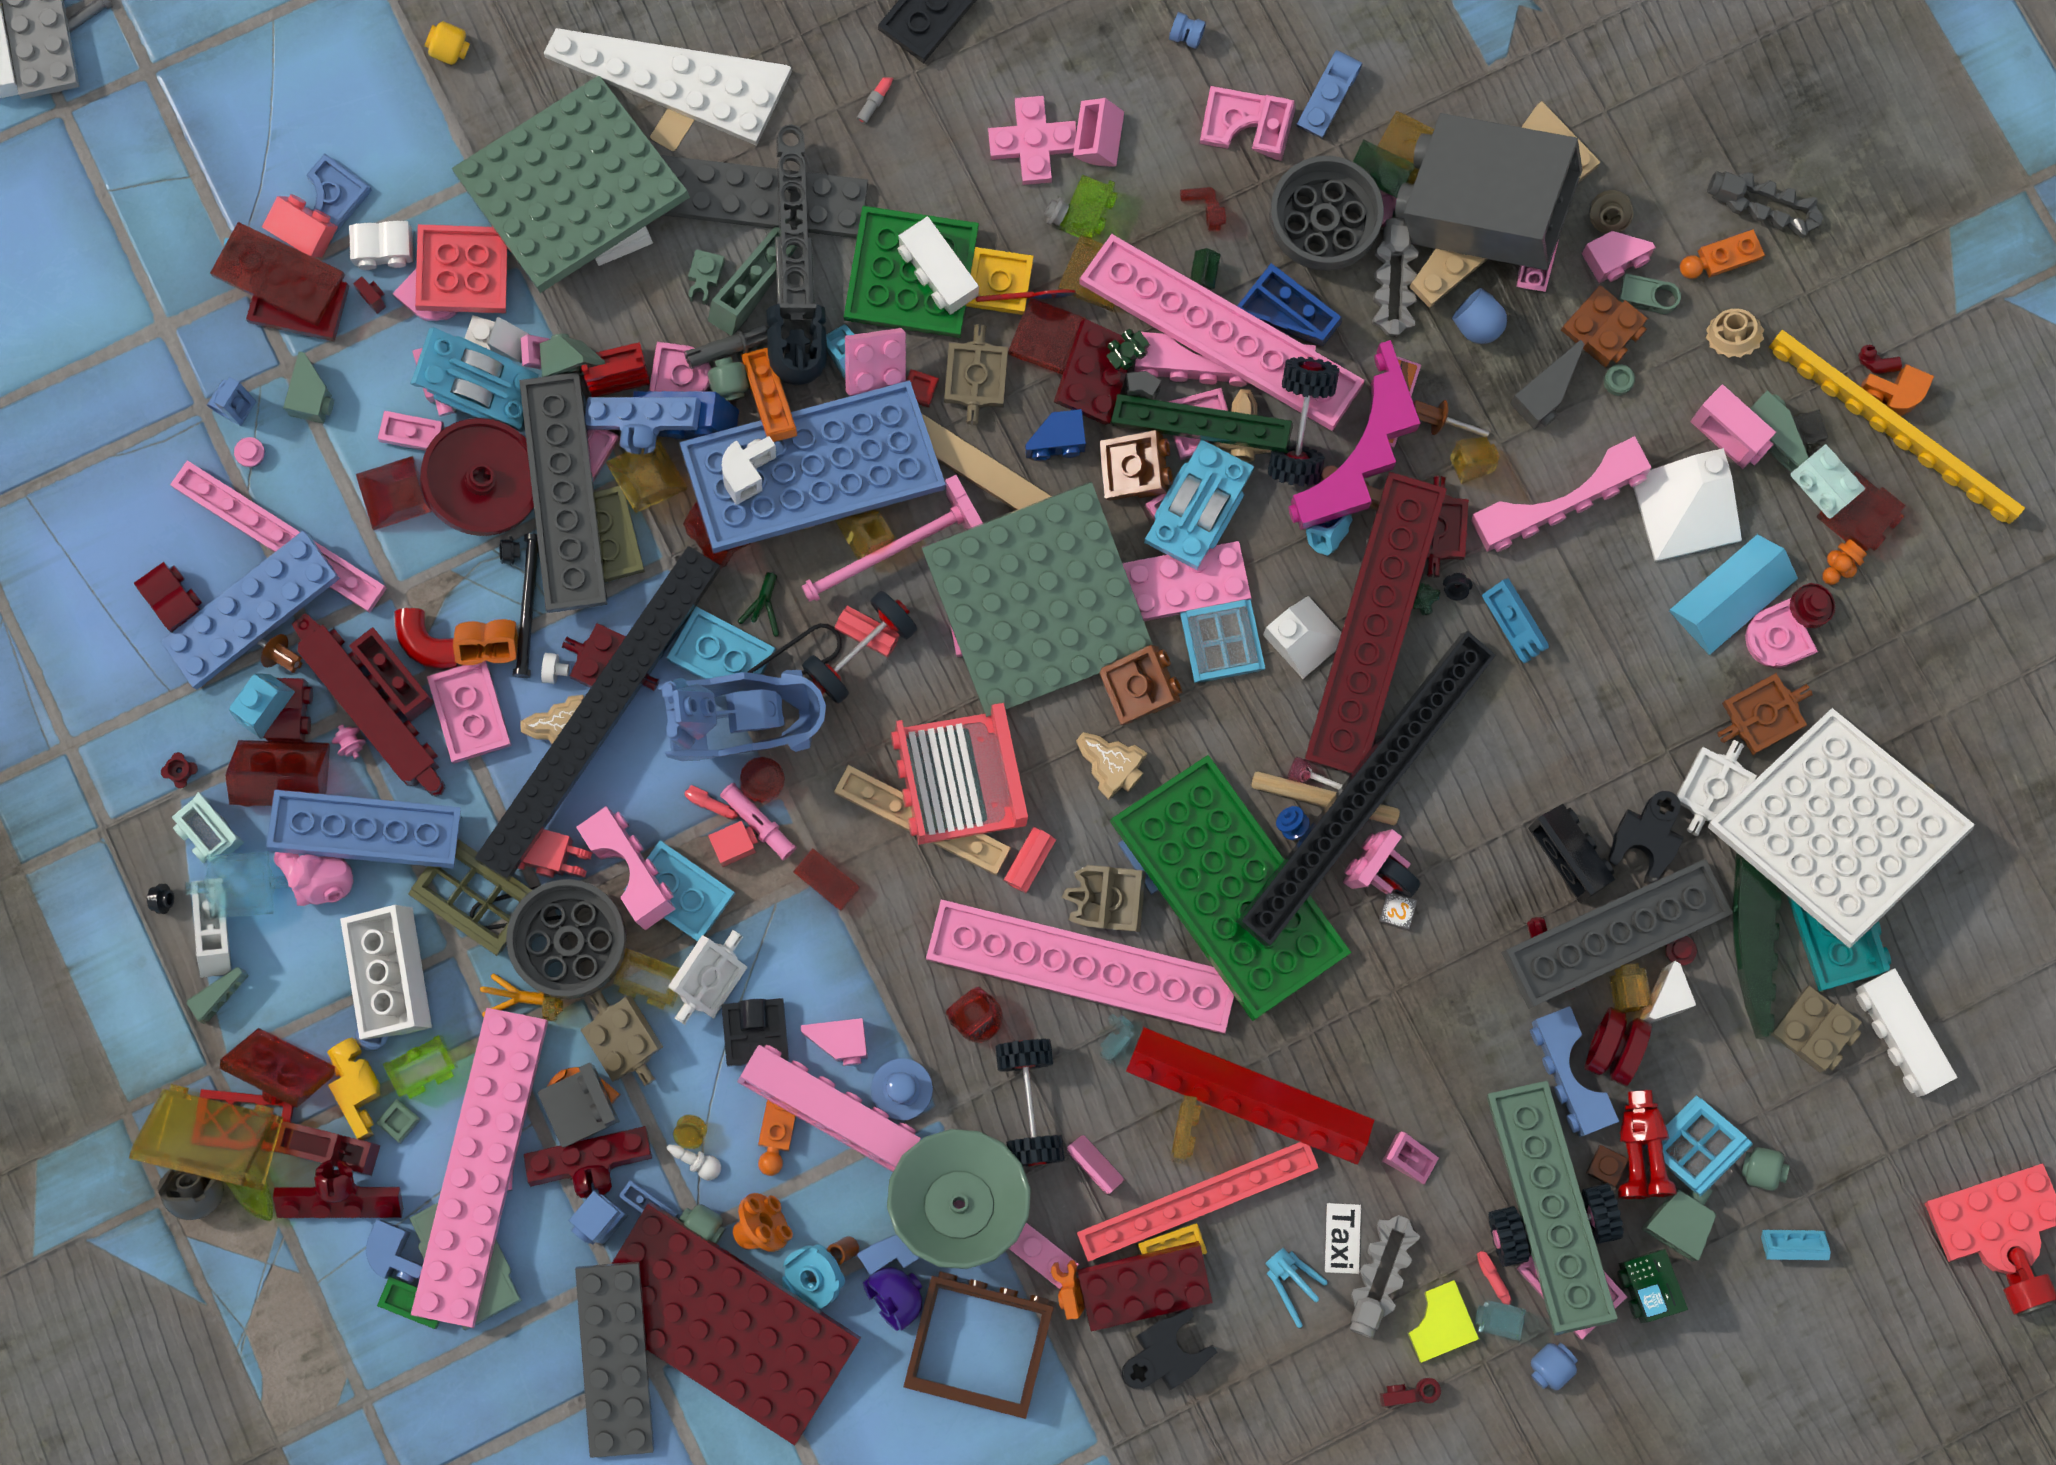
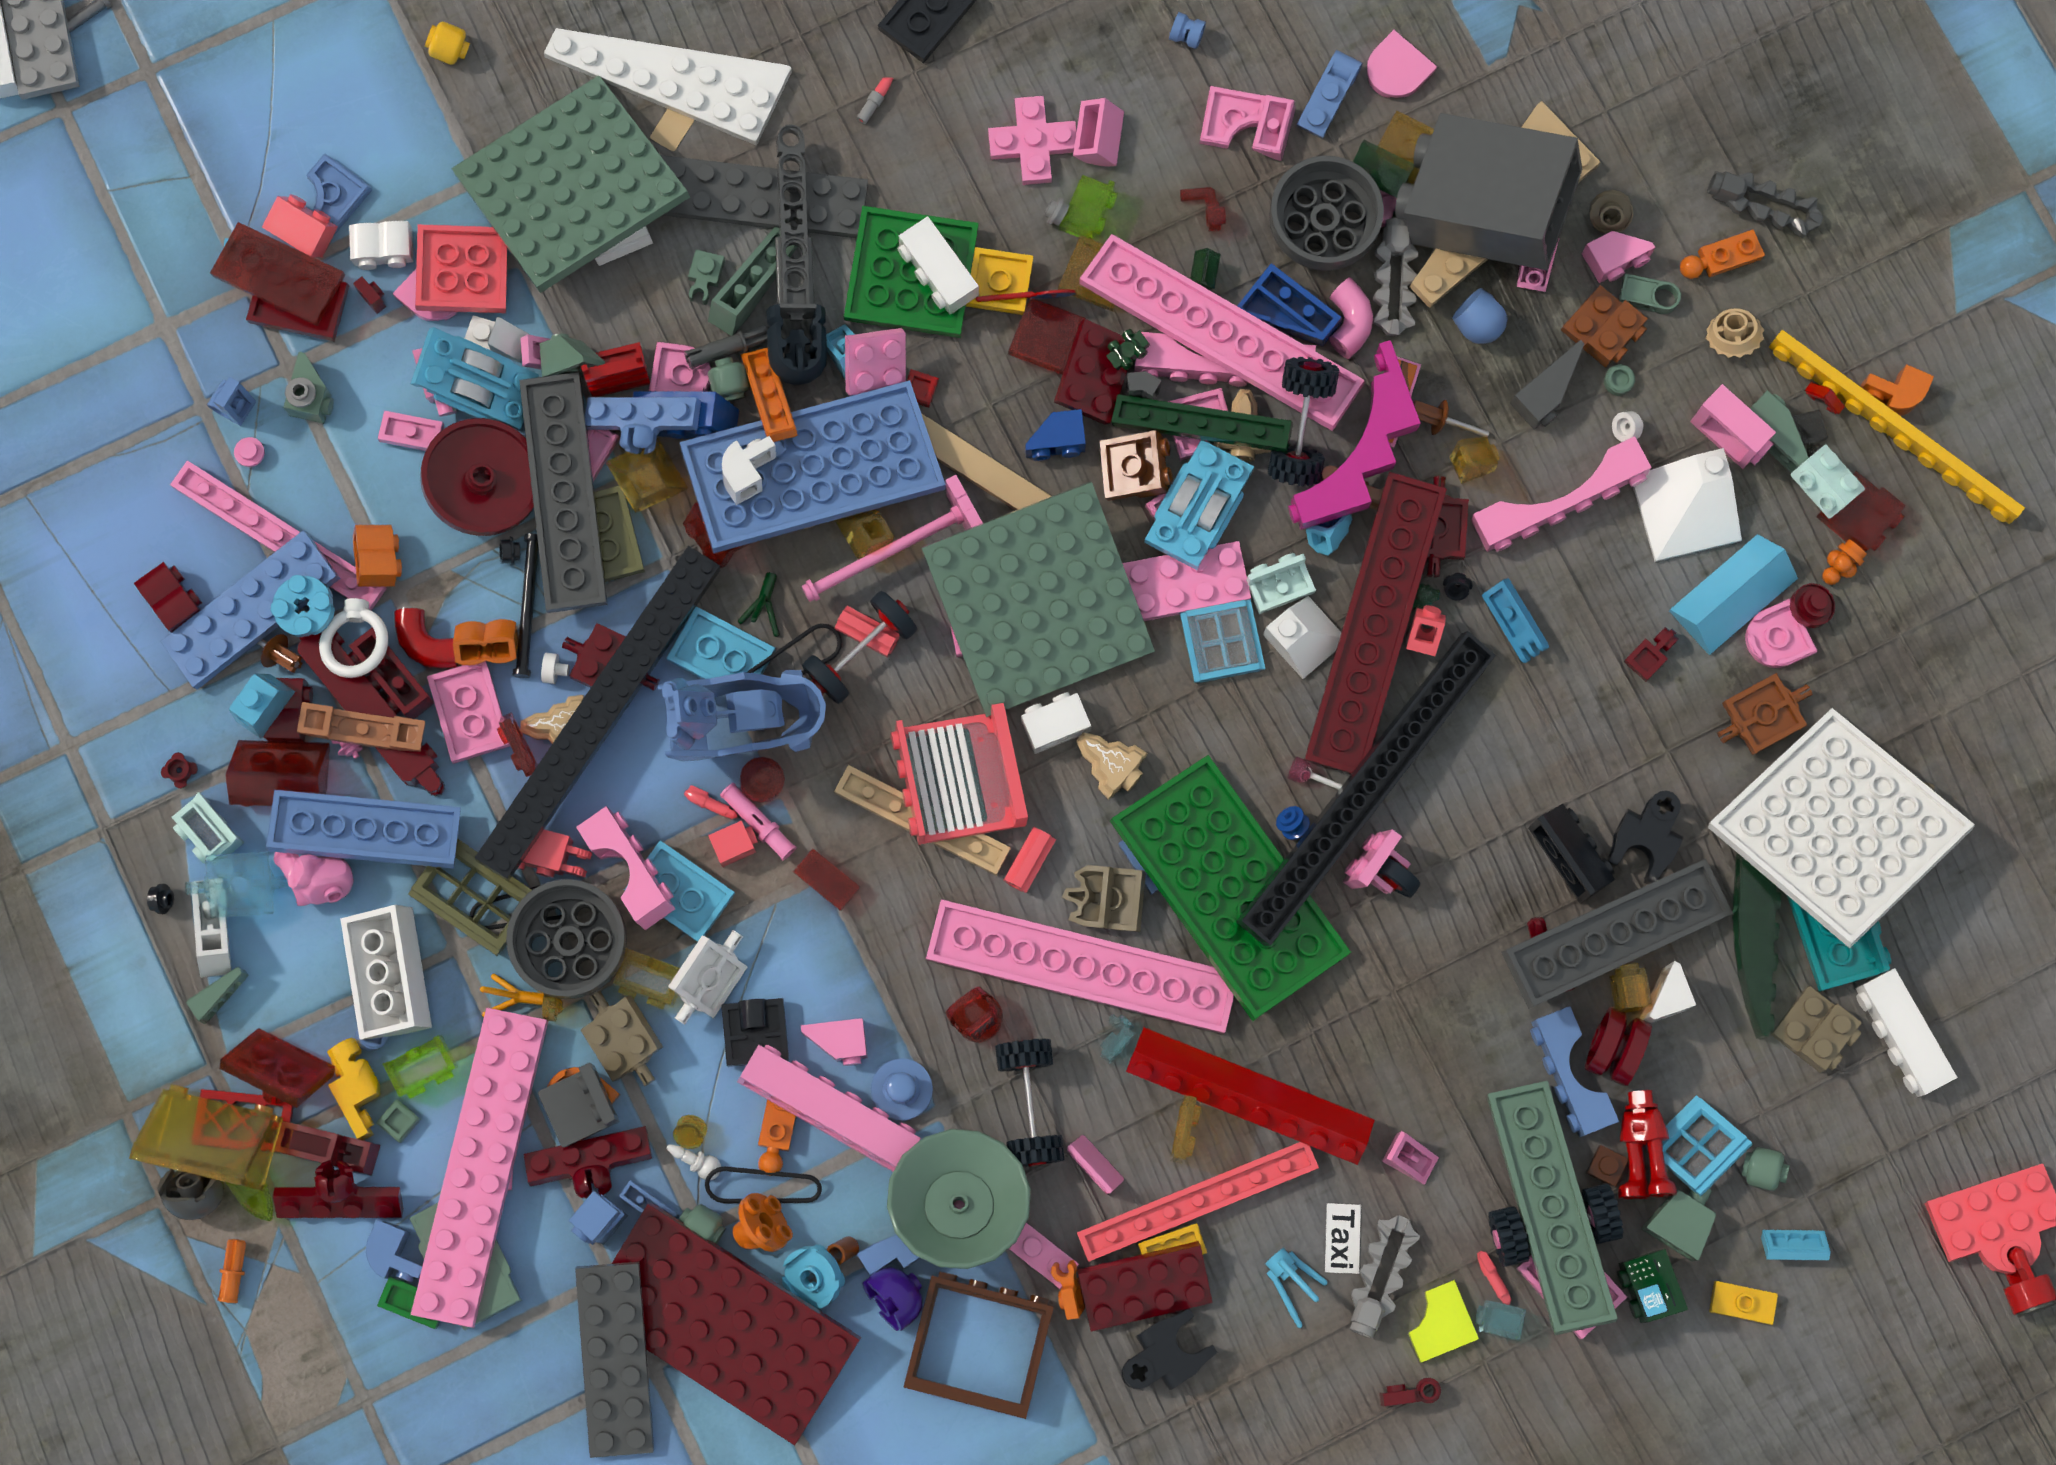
clear red slope [356,456,431,530] -> none
dark tan plate [944,324,1008,425] -> none
dark orange plate [1100,645,1182,725] -> none
tan axle [1251,772,1400,825] -> none
tile [1379,893,1417,931] -> none
medium blue head [1531,1343,1578,1390] -> none
dark red plate [1665,936,1697,966] -> none
white plate [1676,740,1757,836] -> none
dark red arm [1858,345,1902,374] -> none
none -> orange axle [217,1239,246,1303]
none -> medium azure plate [270,575,335,637]
none -> light grey plate [285,377,316,408]
none -> nougat slope [297,702,426,752]
none -> white piece [319,598,388,678]
none -> orange brick [353,525,402,587]
none -> clear red plate [497,712,538,777]
none -> black piece [705,1166,822,1203]
none -> white brick [1021,692,1091,754]
none -> light aqua bracket [1246,553,1316,614]
none -> bright pink cylinder [1329,277,1374,359]
none -> bright pink tile [1367,30,1437,98]
none -> coral brick [1406,605,1446,657]
none -> white tile [1612,411,1643,442]
none -> dark red plate [1624,627,1679,682]
none -> yellow plate [1709,1281,1778,1325]
none -> red tile [1805,382,1845,414]

